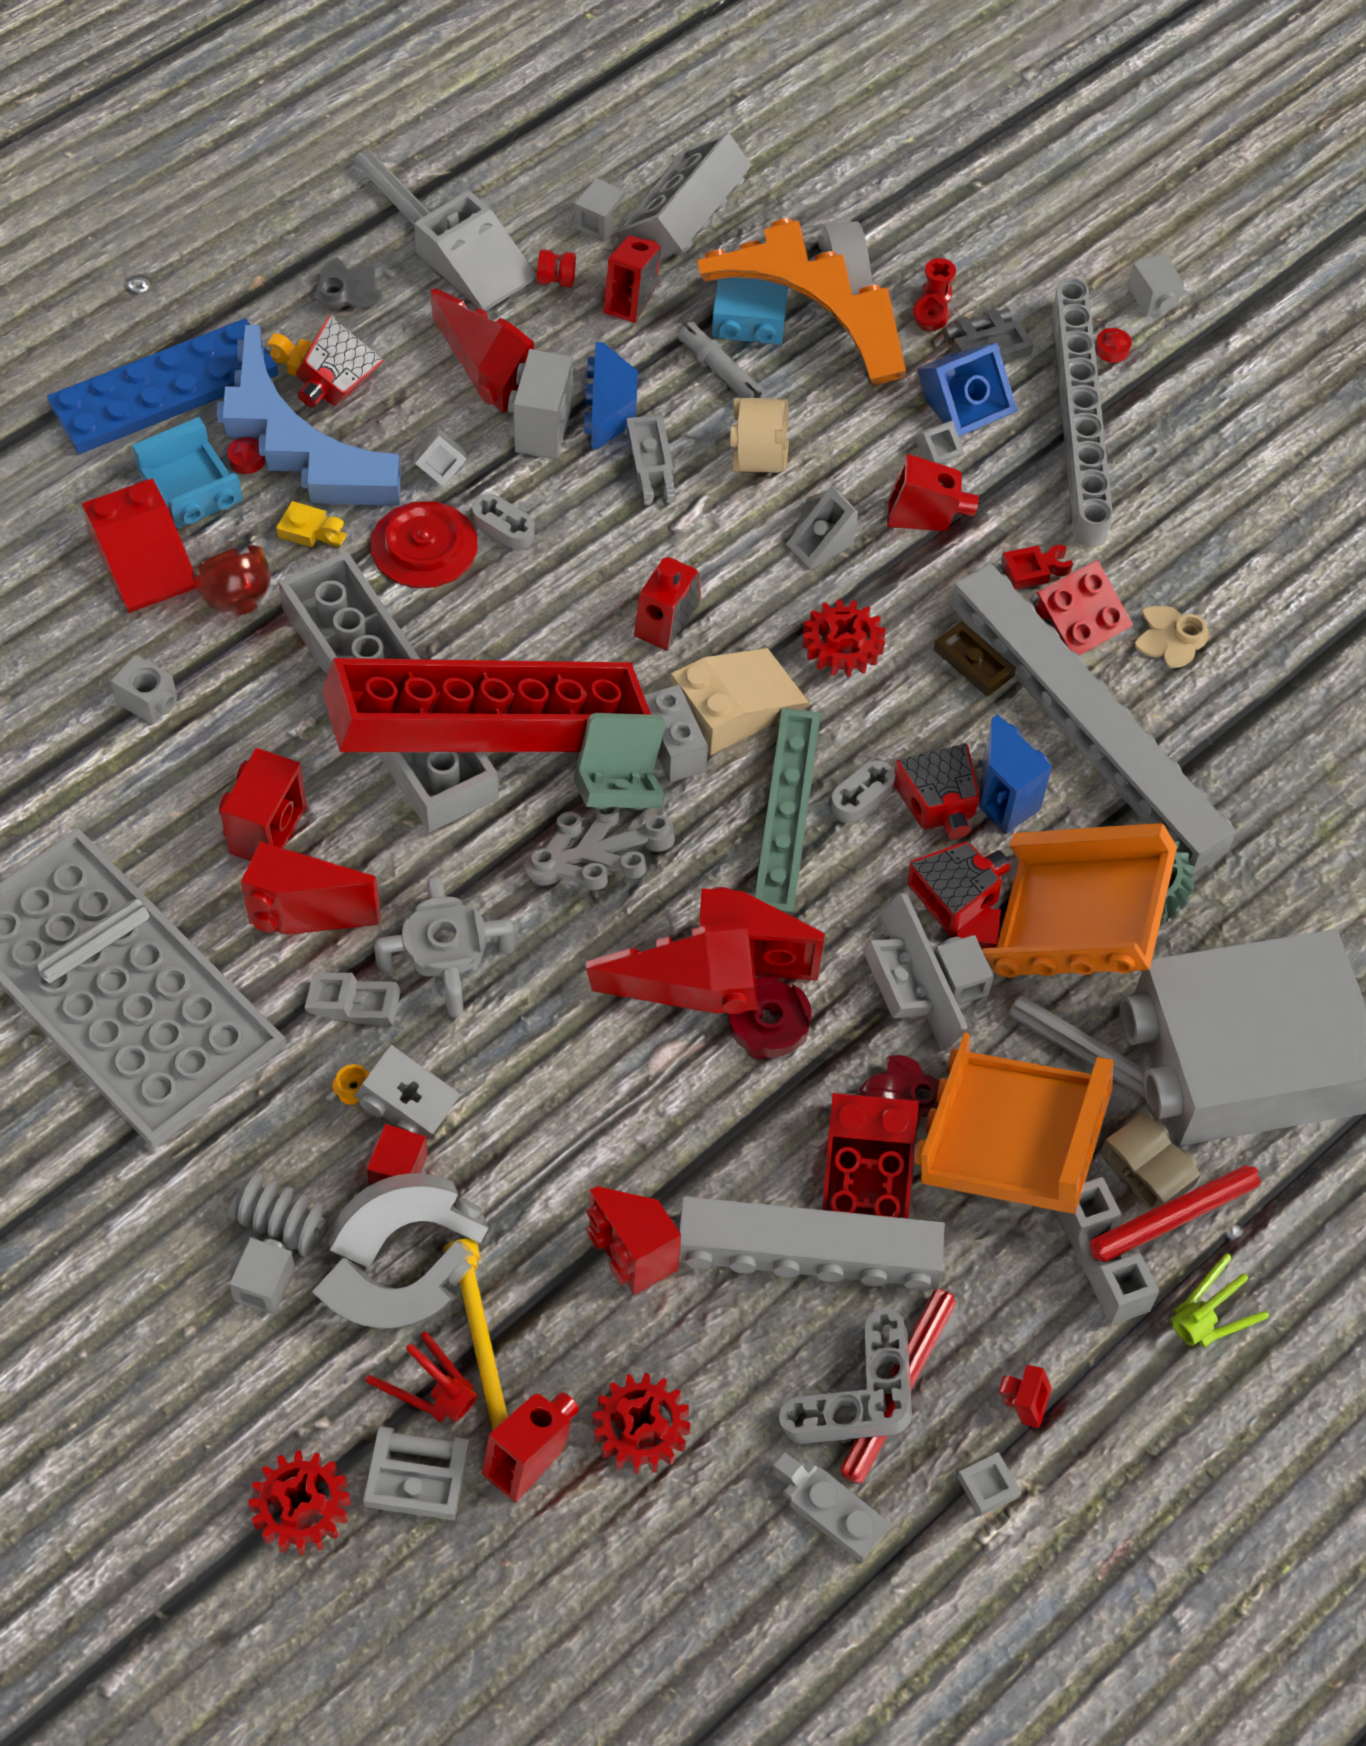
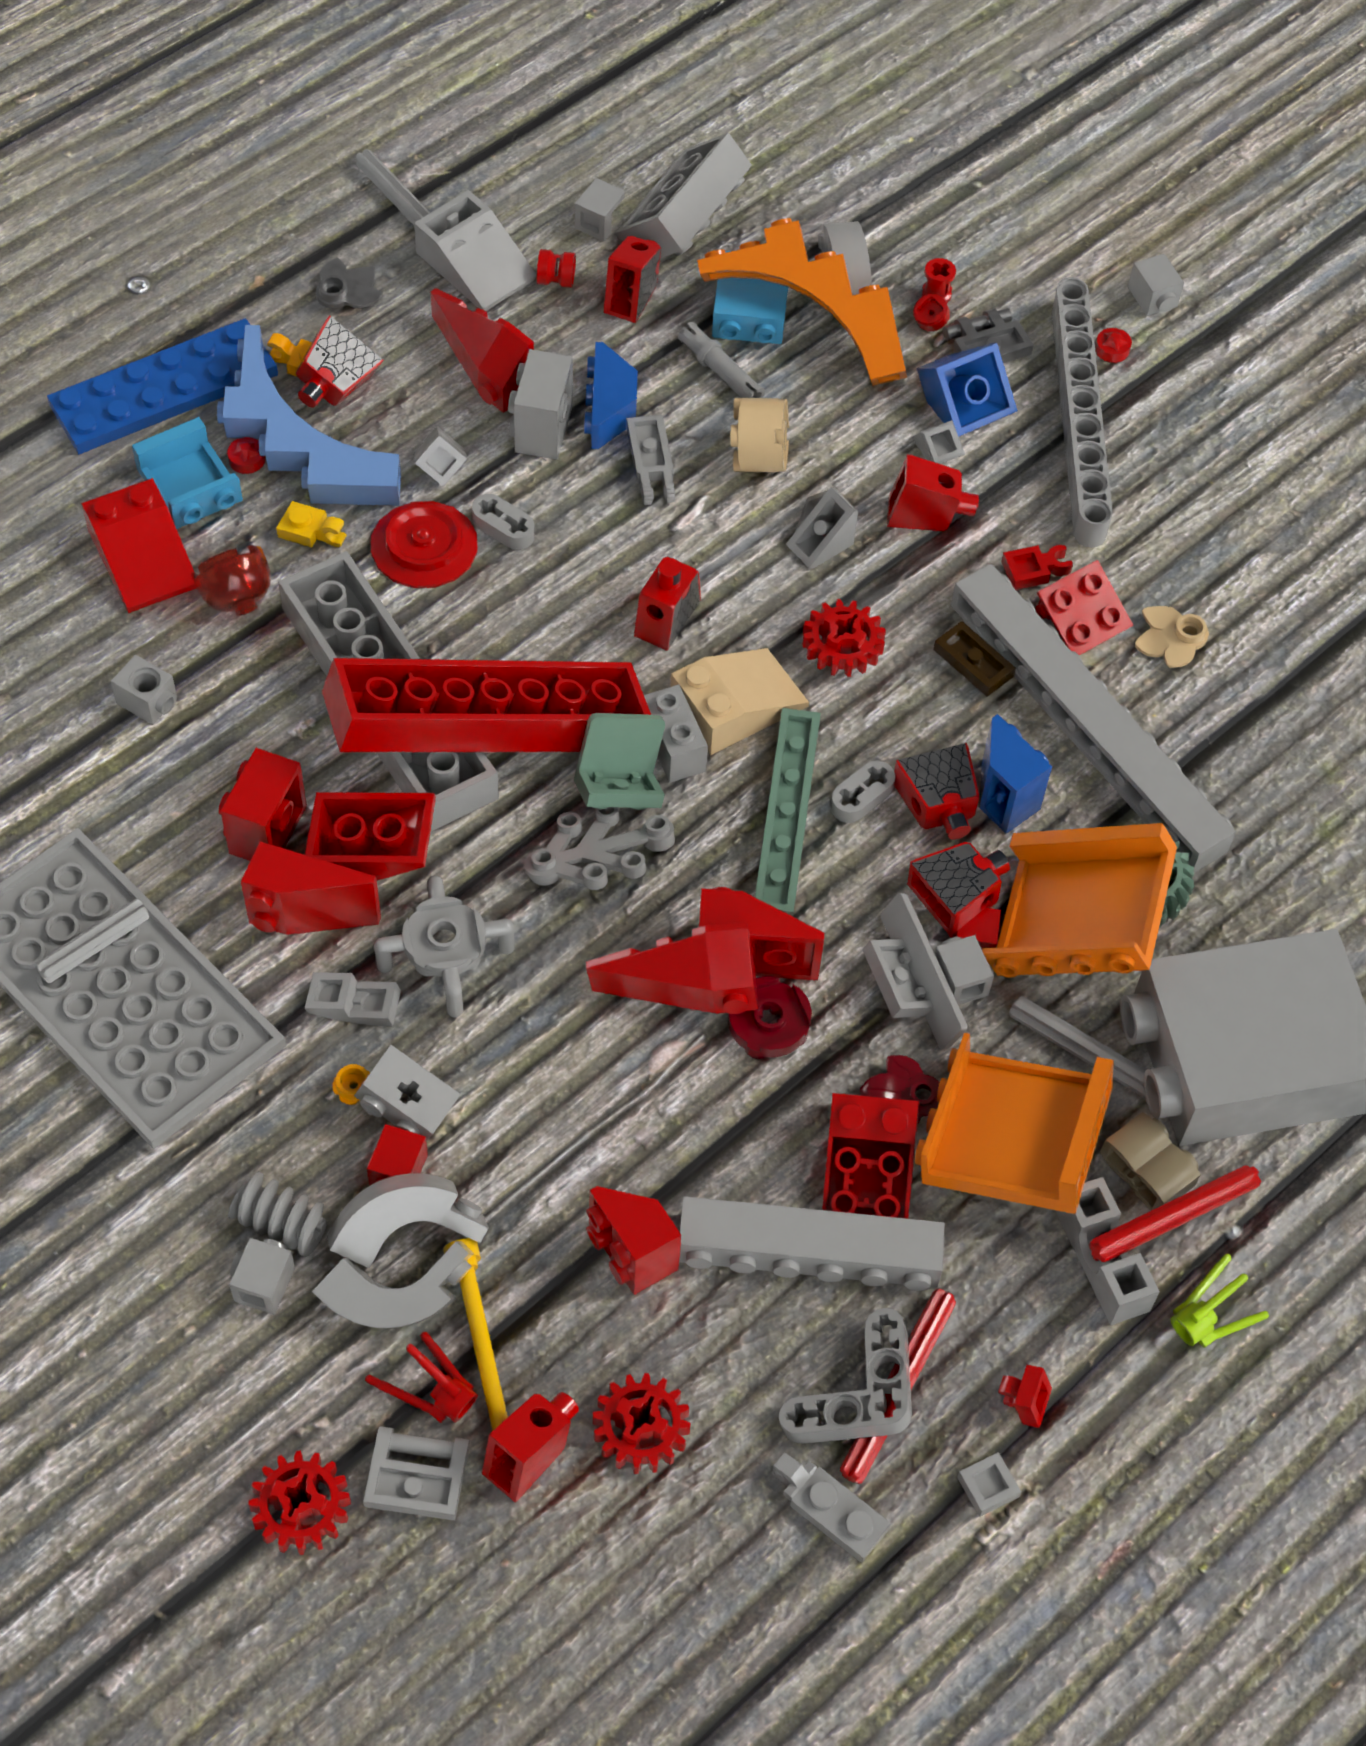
none -> red slope [305,792,436,881]

